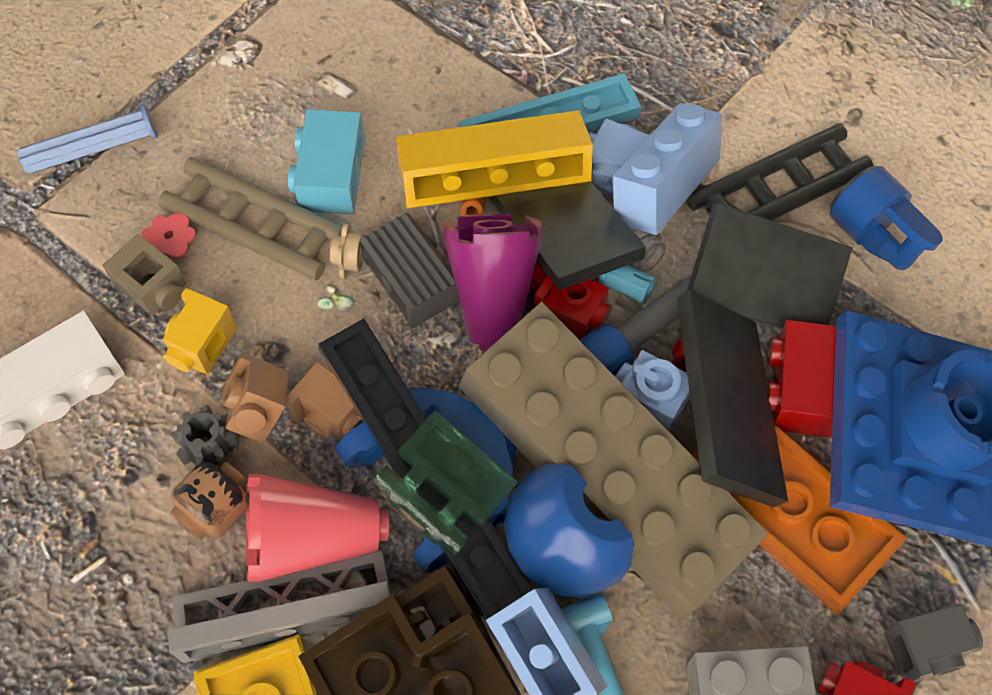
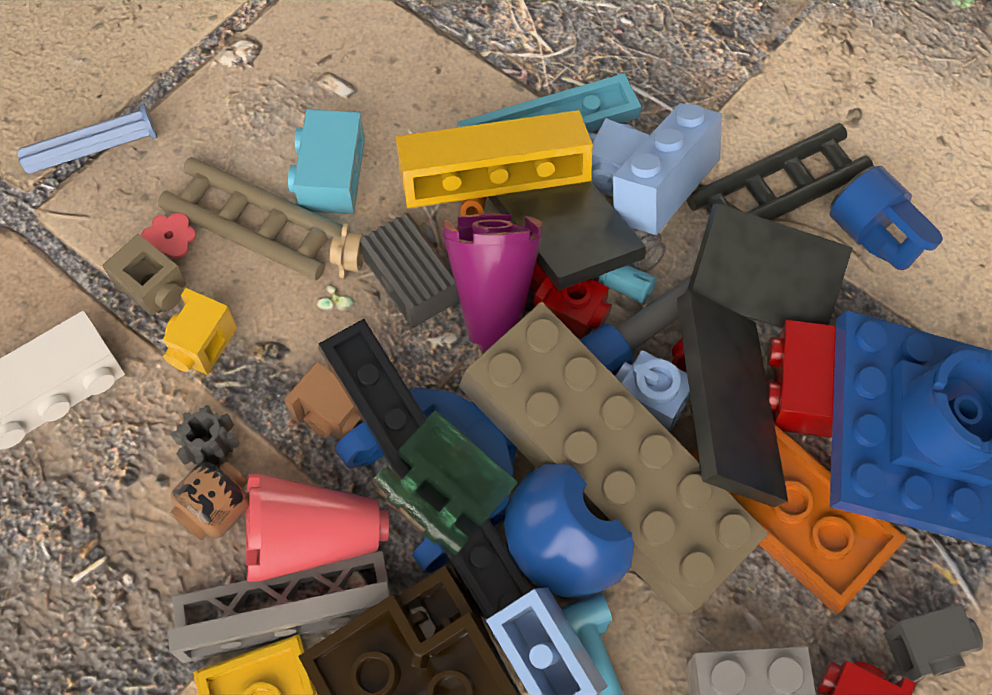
medium nougat brick [220,352,289,443] -> none

